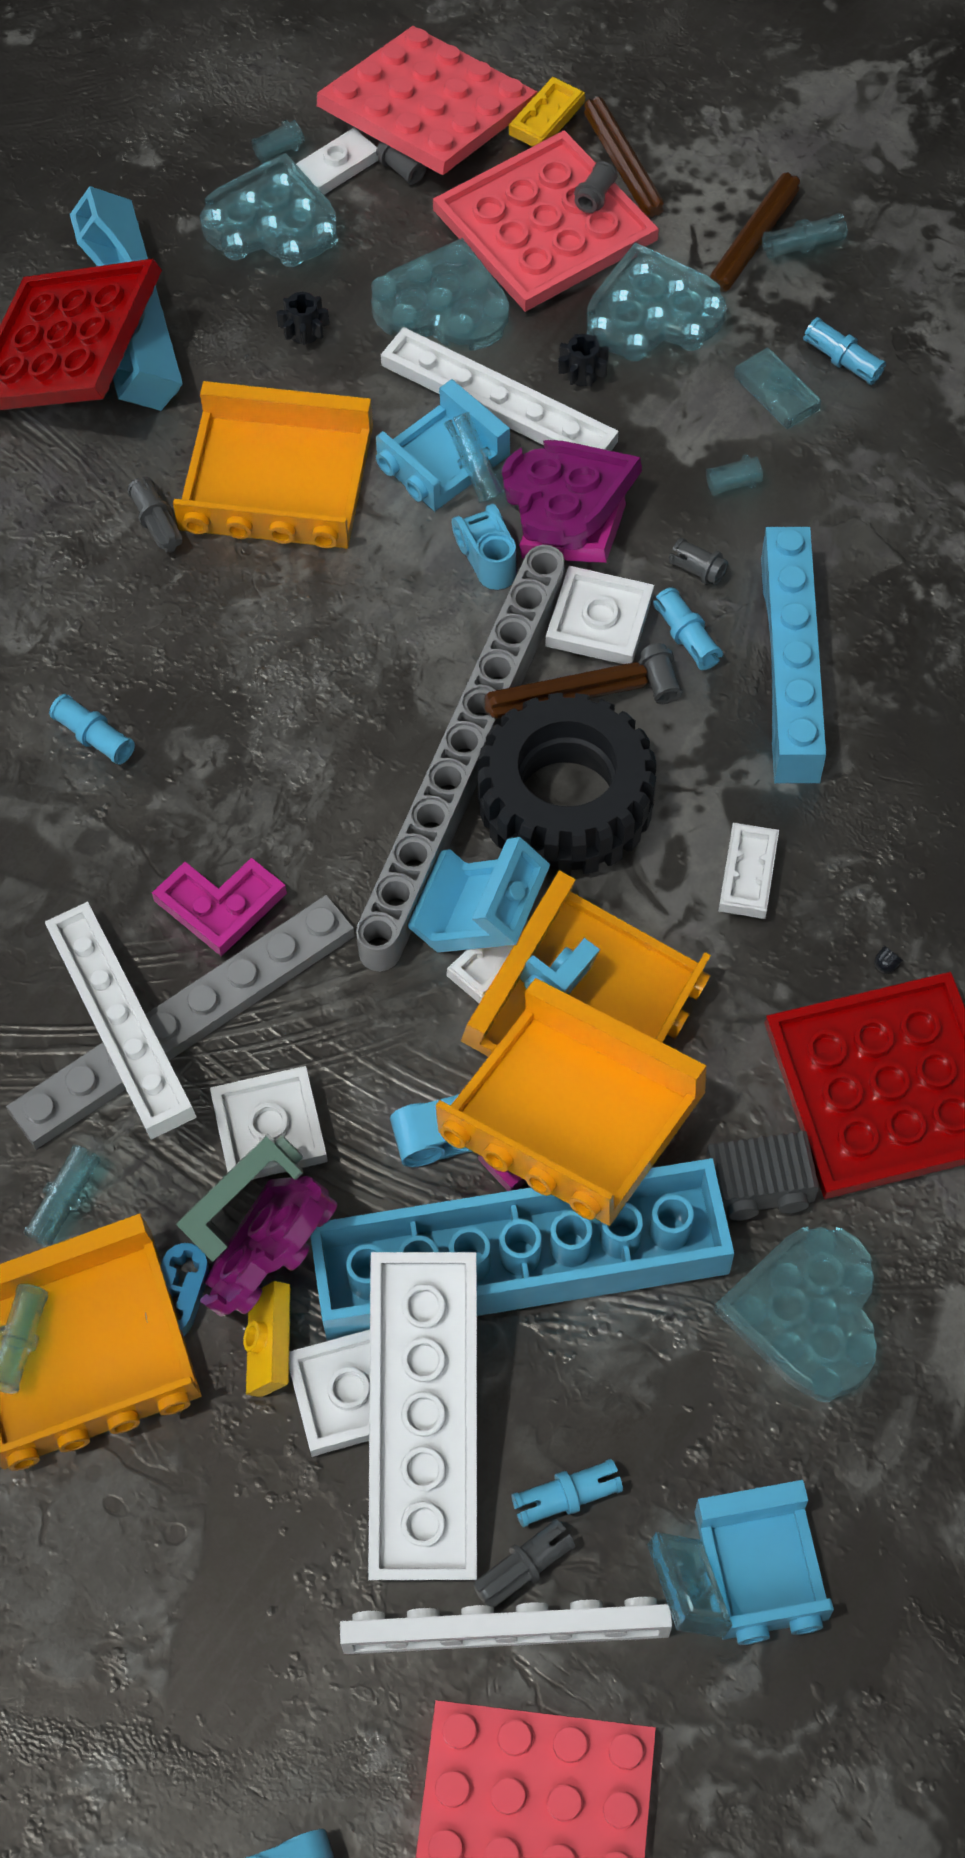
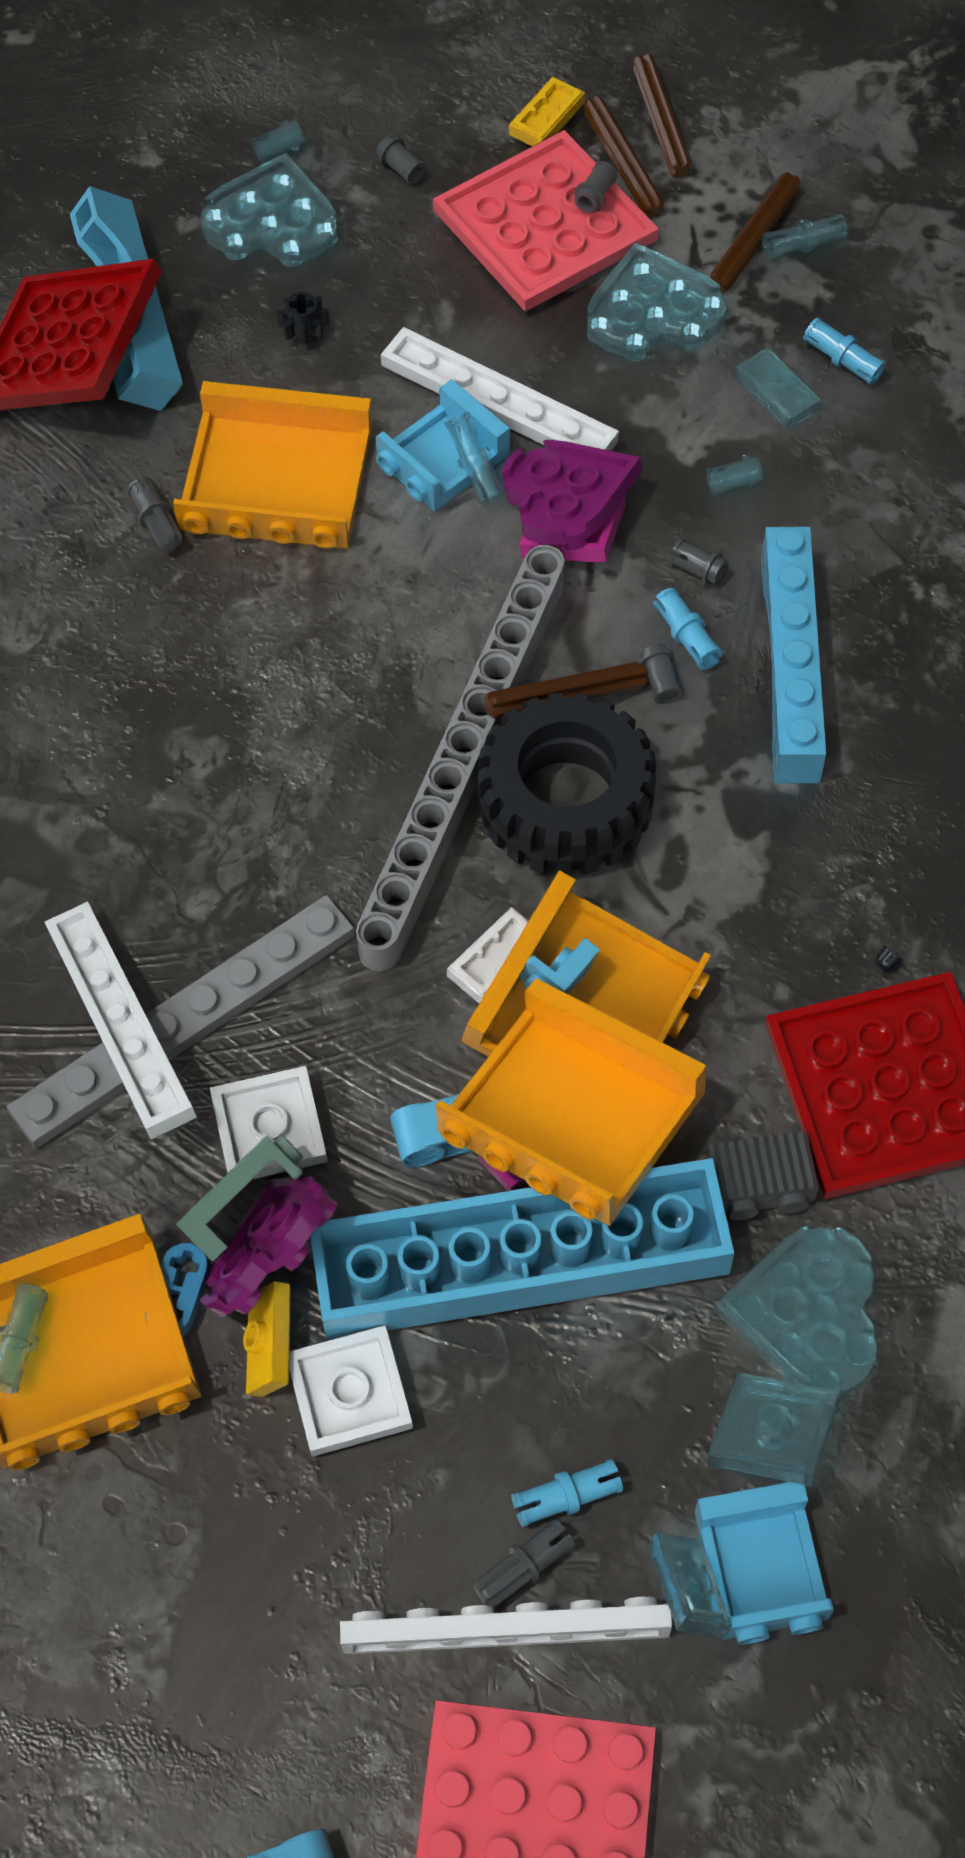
clear light blue pin [23,1145,101,1247] -> none
medium azure pin [49,694,135,765] -> none
dark pink plate [152,858,287,957] -> none
white plate [292,128,379,198] -> none
coral plate [316,26,537,175] -> none
white plate [368,1252,477,1580] -> none
clear light blue plate [371,238,509,351] -> none
medium azure panel [408,837,550,953] -> none
medium azure piece [451,504,517,590] -> none
white plate [545,566,654,664] -> none
black gear [558,334,609,387] -> none
white plate [718,823,779,919] -> none
none -> reddish brown axle [633,53,692,178]
none -> clear light blue plate [708,1372,841,1487]

